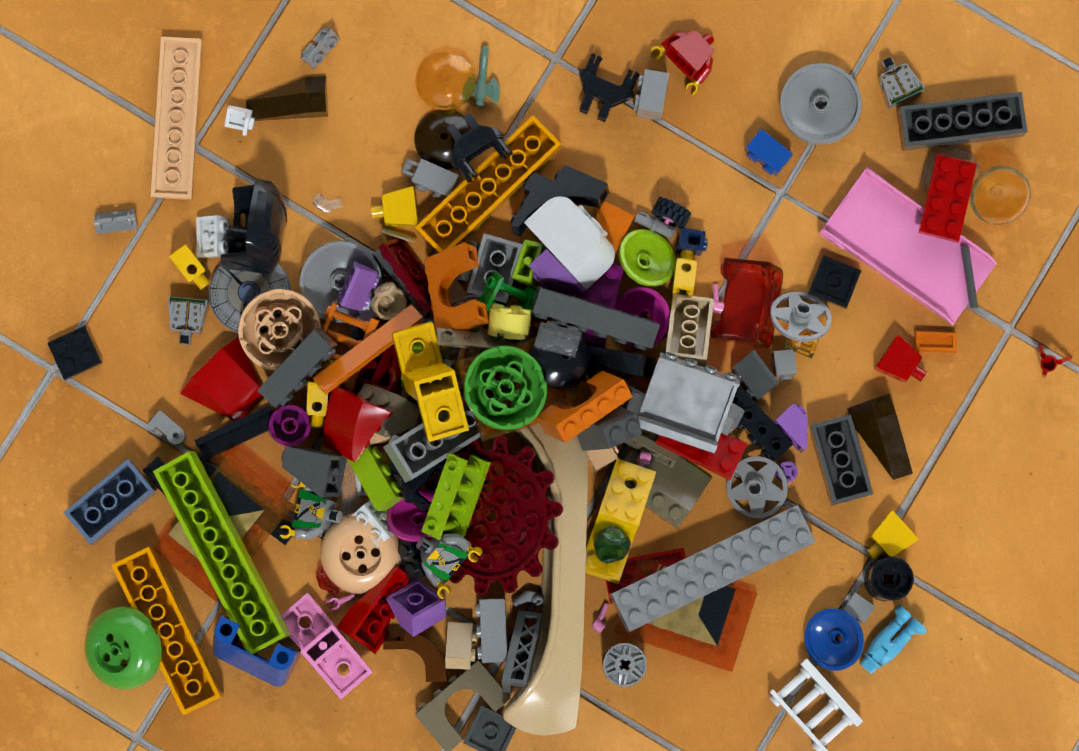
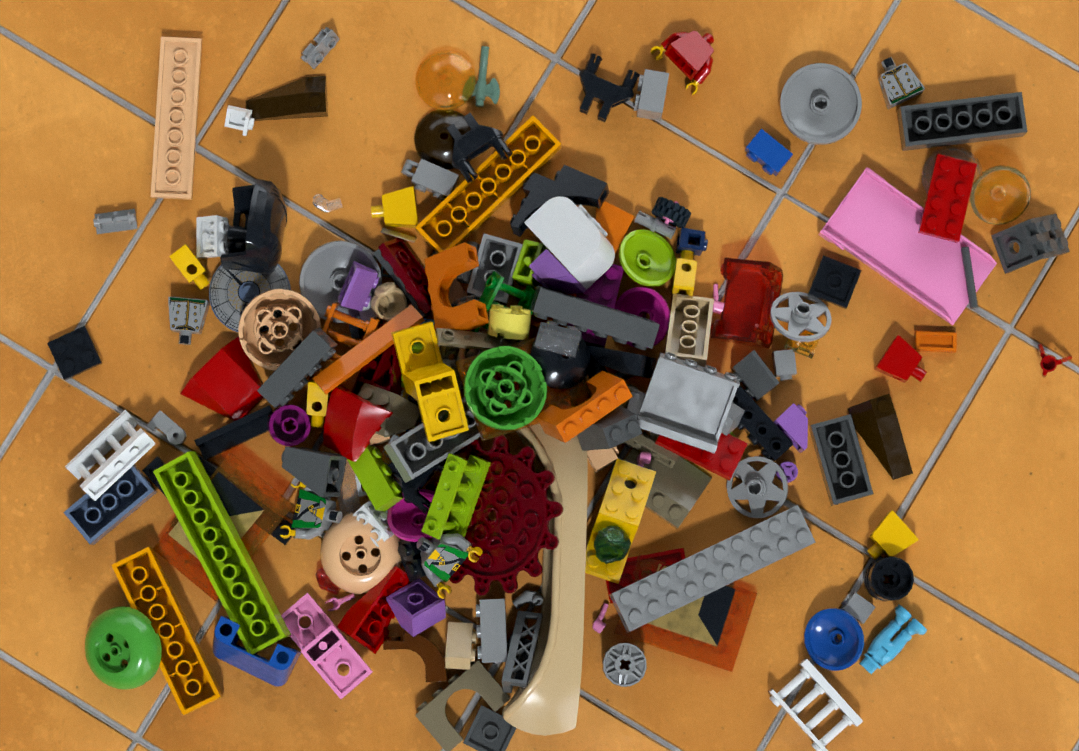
none -> white fence [65,410,156,501]
none -> dark grey bracket [991,214,1070,274]

